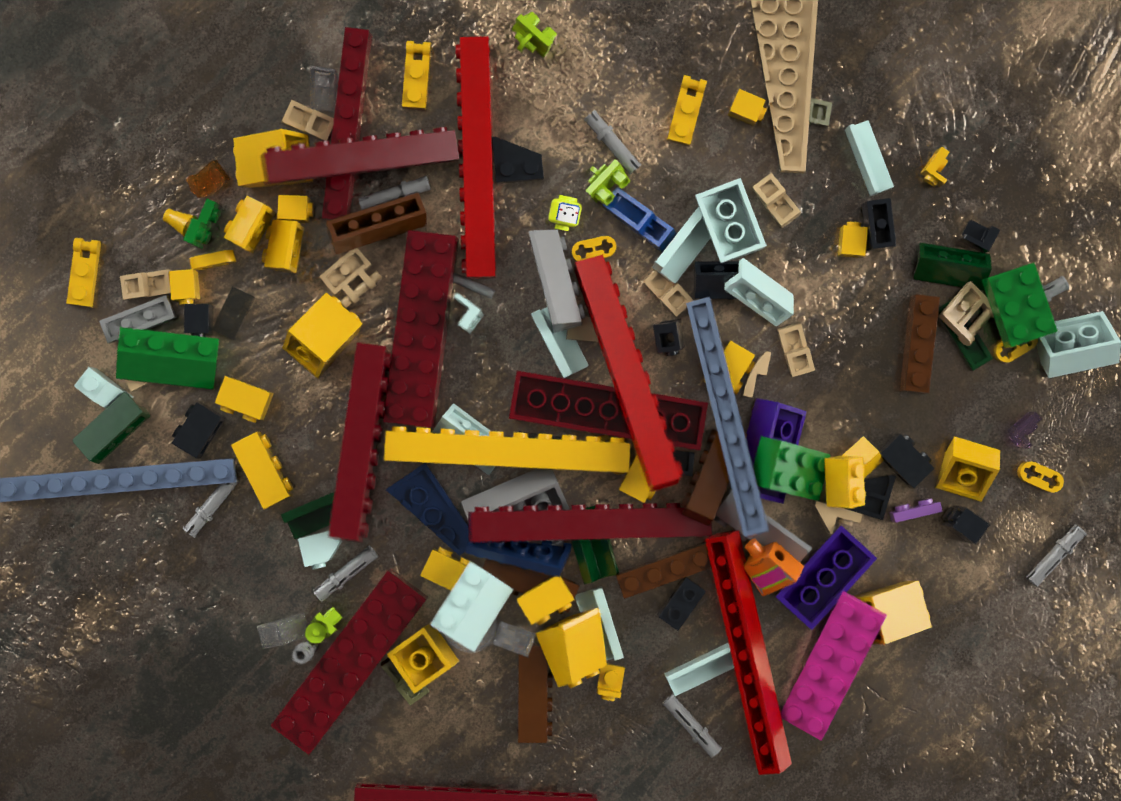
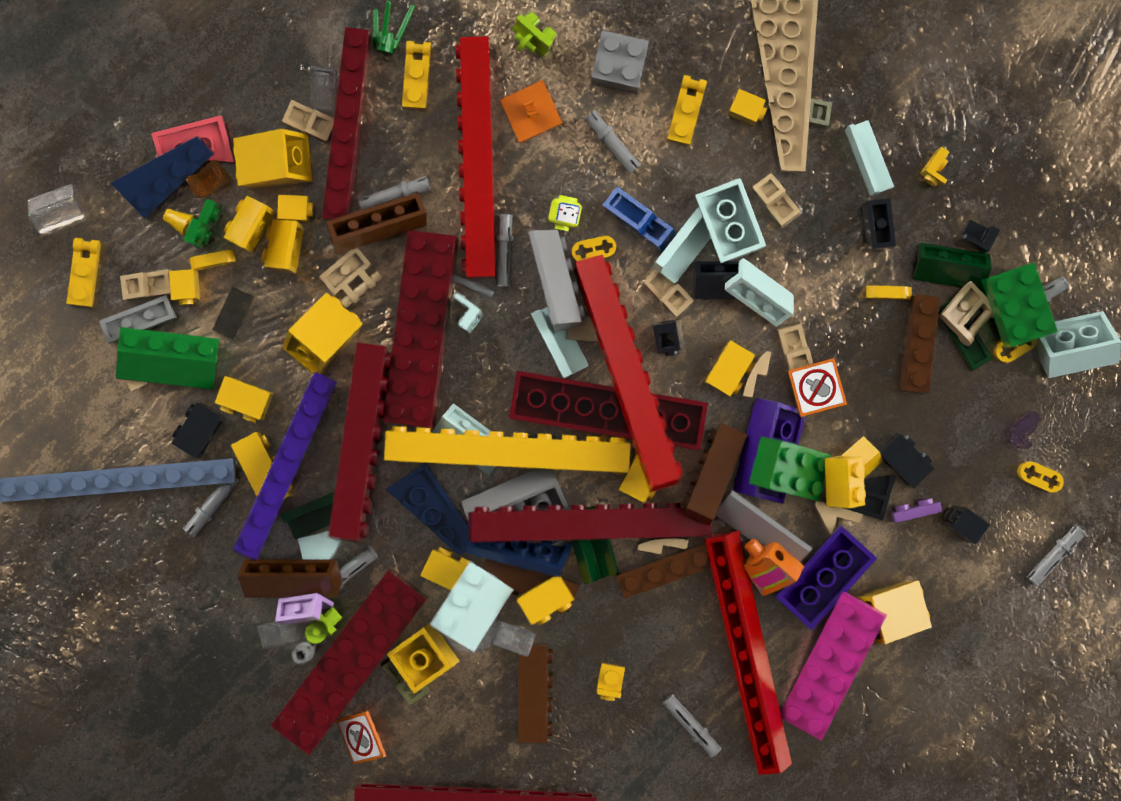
dark green panel [73,392,151,464] -> none
light aqua slope [74,367,134,409] -> none
black brick [184,304,213,337] -> none
dark red brick [260,127,459,185] -> none
black wing [492,137,544,184] -> none
yellow slope [535,608,607,688] -> none
light aqua panel [575,586,624,661] -> none
lime hips [585,159,630,206] -> none
black brick [657,577,706,631] -> none
light aqua panel [664,642,734,696] -> none
black panel [672,450,695,476] -> none
sand blue plate [686,297,769,538] -> none
yellow brick [838,222,868,258] -> none
yellow slope [936,436,1000,502] -> none
none -> clear panel [28,184,84,234]
none -> dark blue wing [111,136,215,219]
none -> coral wing [151,115,235,162]
none -> dark purple brick [232,372,337,561]
none -> reddish brown brick [238,559,343,598]
none -> lavender panel [275,593,334,625]
none -> piece [336,711,386,765]
none -> green plant [372,0,415,54]
none -> light grey pin [495,214,514,287]
none -> orange piece [500,80,563,143]
none -> light grey brick [591,30,649,93]
none -> tan slope [636,537,688,554]
none -> piece [788,358,847,417]
none -> yellow beam [866,286,912,300]

